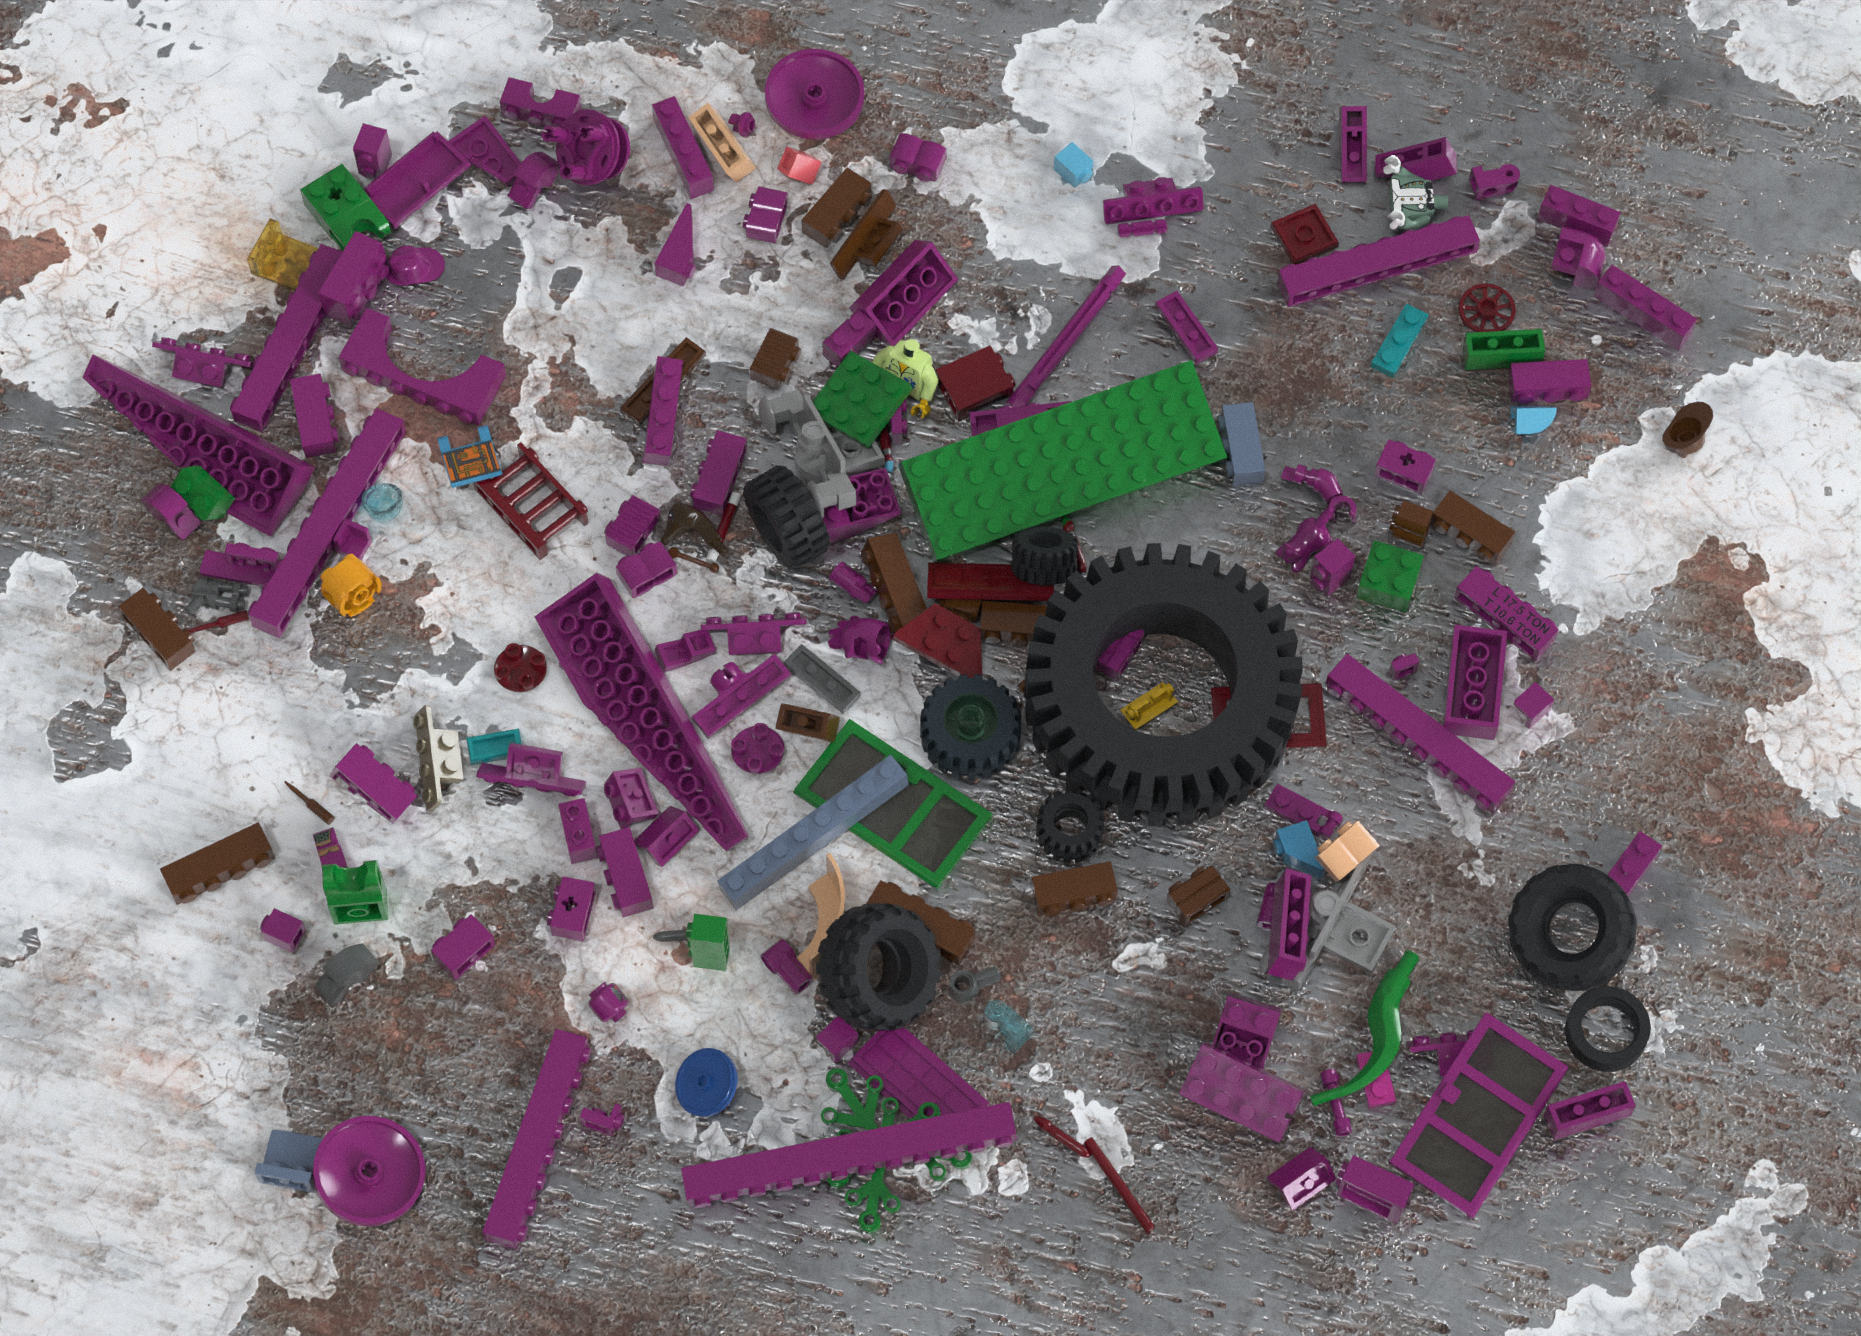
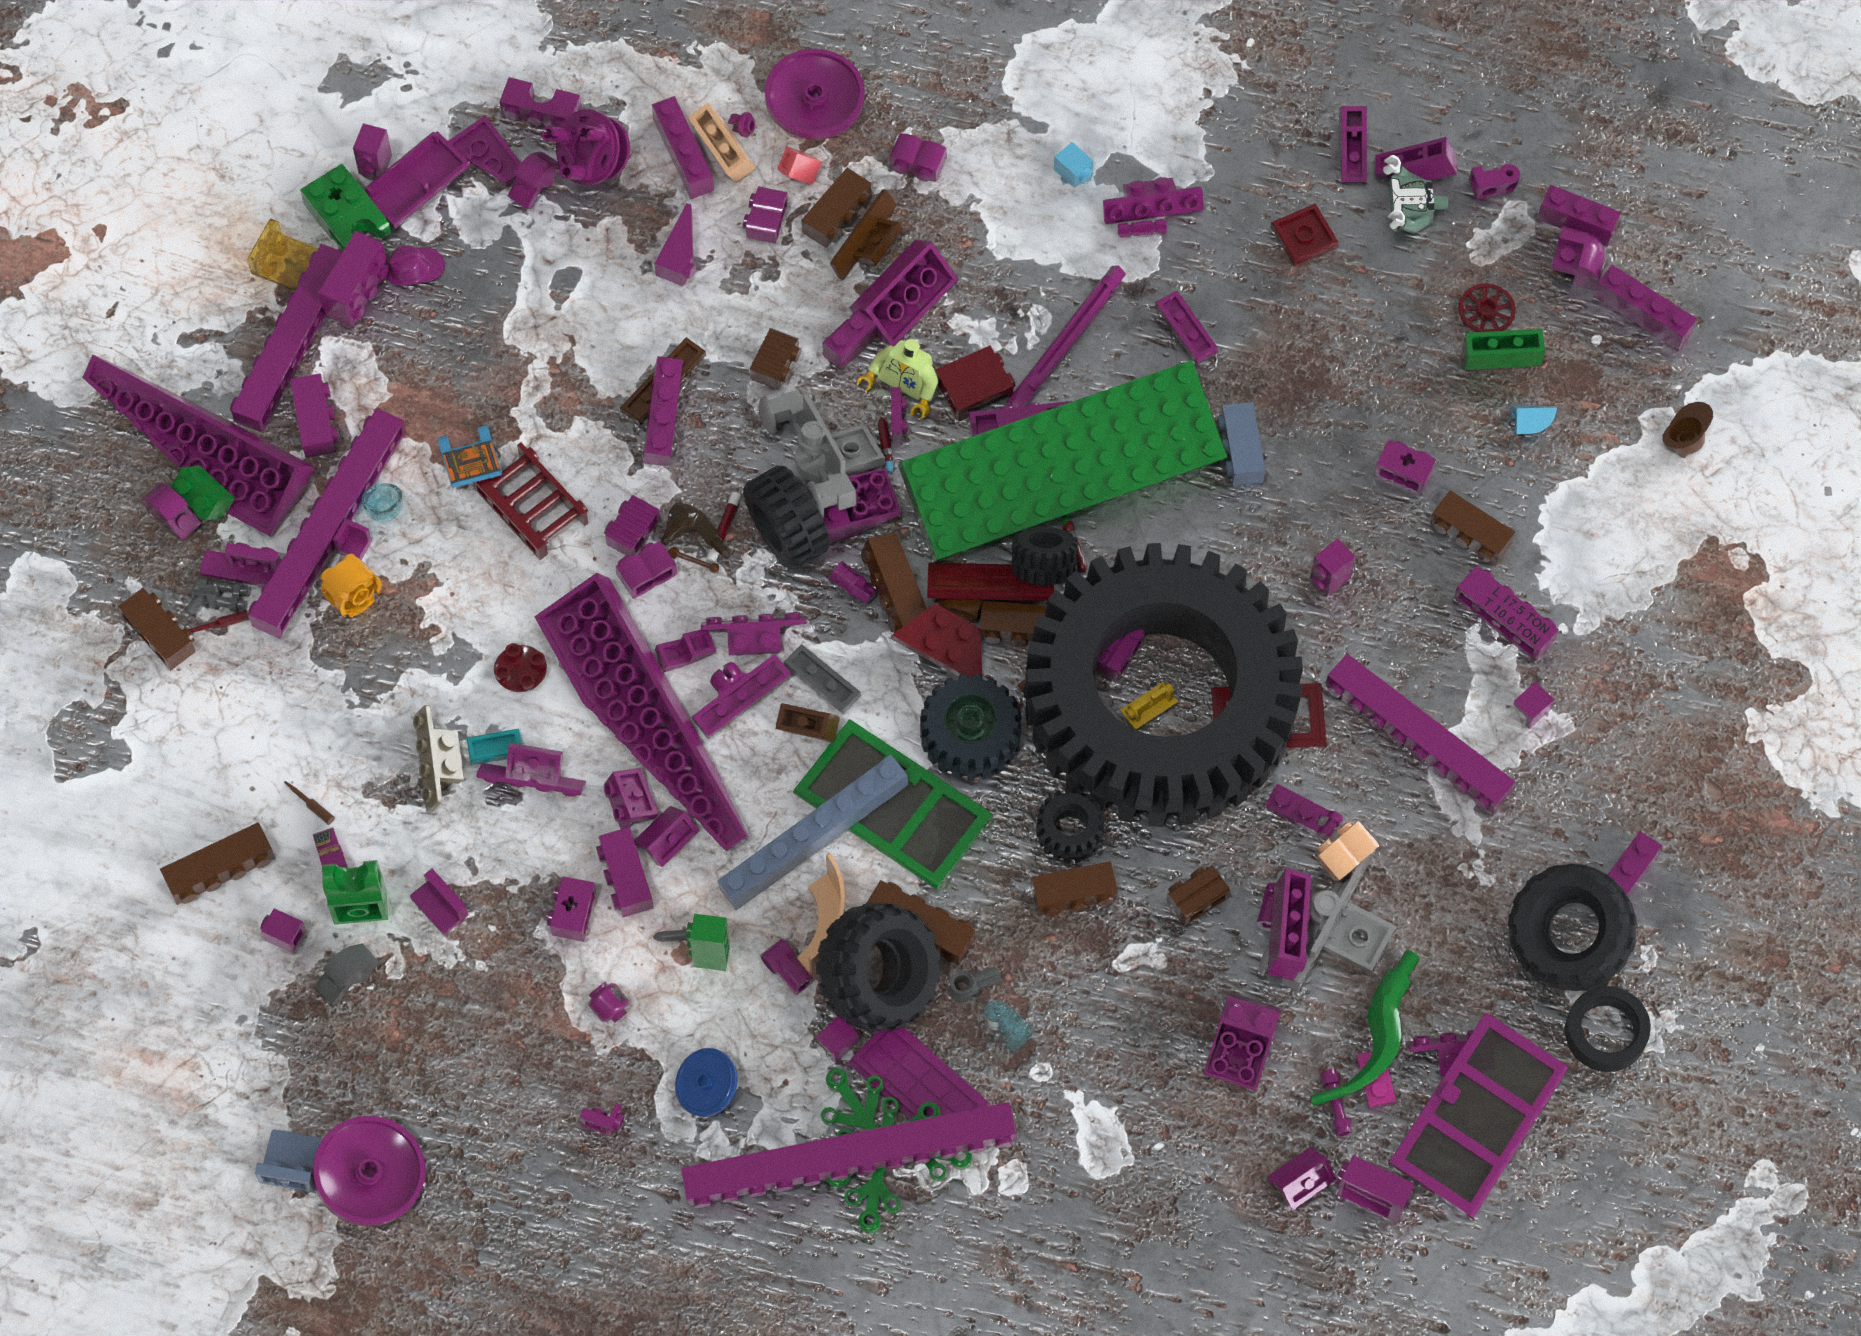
magenta bracket [152,337,254,387] -> none
magenta wedge [329,743,417,824] -> none
magenta arch [338,308,506,426] -> none
magenta brick [431,914,495,981] -> none
magenta brick [482,1029,591,1249] -> none
magenta brick [558,798,598,864] -> none
magenta brick [690,430,747,516] -> none
magenta dish [731,723,784,774] -> none
green plate [812,351,913,449] -> none
magenta piece [828,616,891,665] -> none
dark red piece [1033,1116,1090,1158] -> none
dark red bar [1083,1137,1155,1233] -> none
magenta piece [1179,1042,1305,1142] -> none
dark azure slope [1272,820,1326,879] -> none
magenta animal [1275,506,1334,573] -> none
magenta brick [1277,215,1480,307] -> none
magenta piece [1281,464,1357,524] -> none
green brick [1356,540,1424,613] -> none
teal plate [1370,304,1429,378] -> none
magenta plate [1388,653,1420,681] -> none
reddish brown brick [1389,500,1433,549] -> none
magenta brick [1442,625,1508,740] -> none
magenta brick [1508,359,1591,404] -> none
magenta brick [1543,1081,1636,1141] -> none
none -> magenta panel [410,868,469,935]

